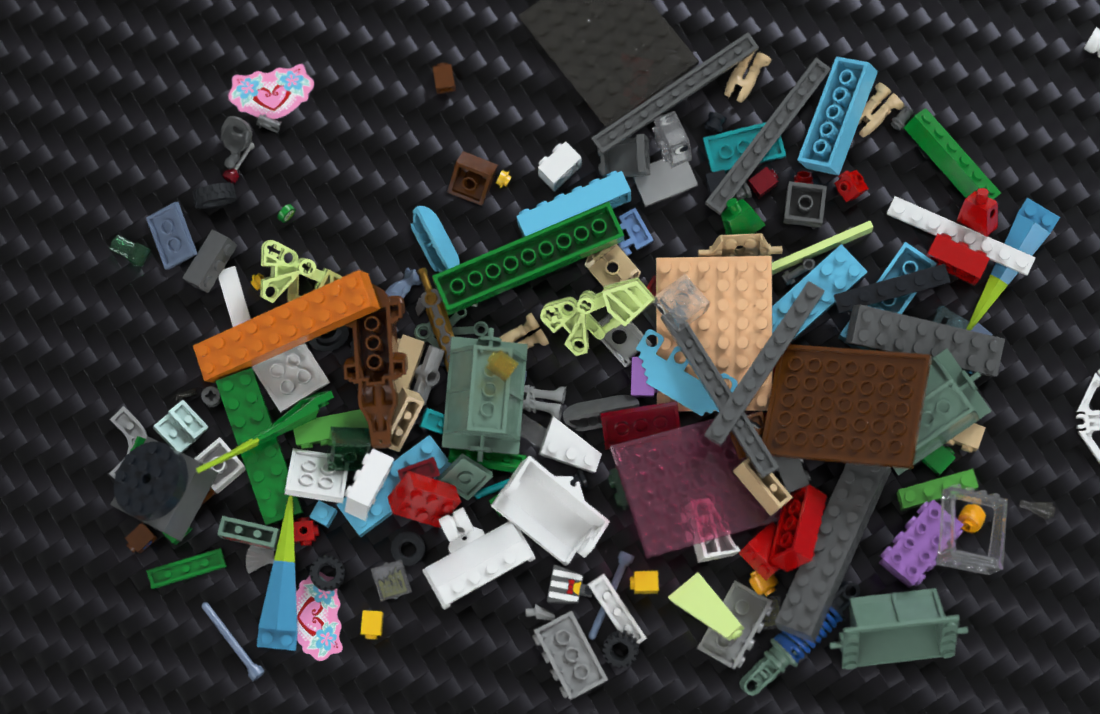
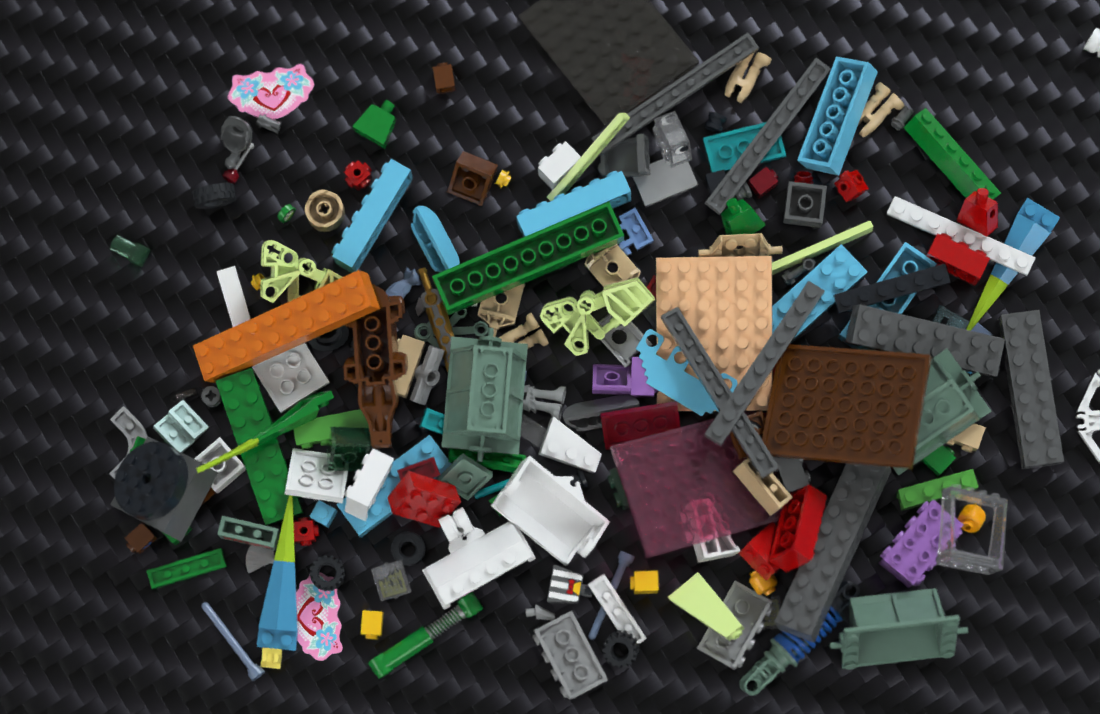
sand blue tile [146,202,198,270] -> none
dark grey brick [183,230,237,293] -> none
tan brick [380,387,425,452] -> none
clear yellow brick [486,349,519,382] -> none
clear brick [653,274,710,332] -> none
clear smoke cone [1019,500,1056,521] -> none
none -> light yellow tile [261,648,283,669]
none -> tan brick [305,190,345,232]
none -> medium azure brick [332,159,413,273]
none -> red brick [344,160,372,191]
none -> green torso [353,100,396,149]
none -> green piece [368,592,483,679]
none -> tan plate [478,283,525,337]
none -> yellowish green tile [547,113,630,201]
none -> medium lavender slope [592,364,631,395]
none -> dark grey brick [998,310,1064,469]

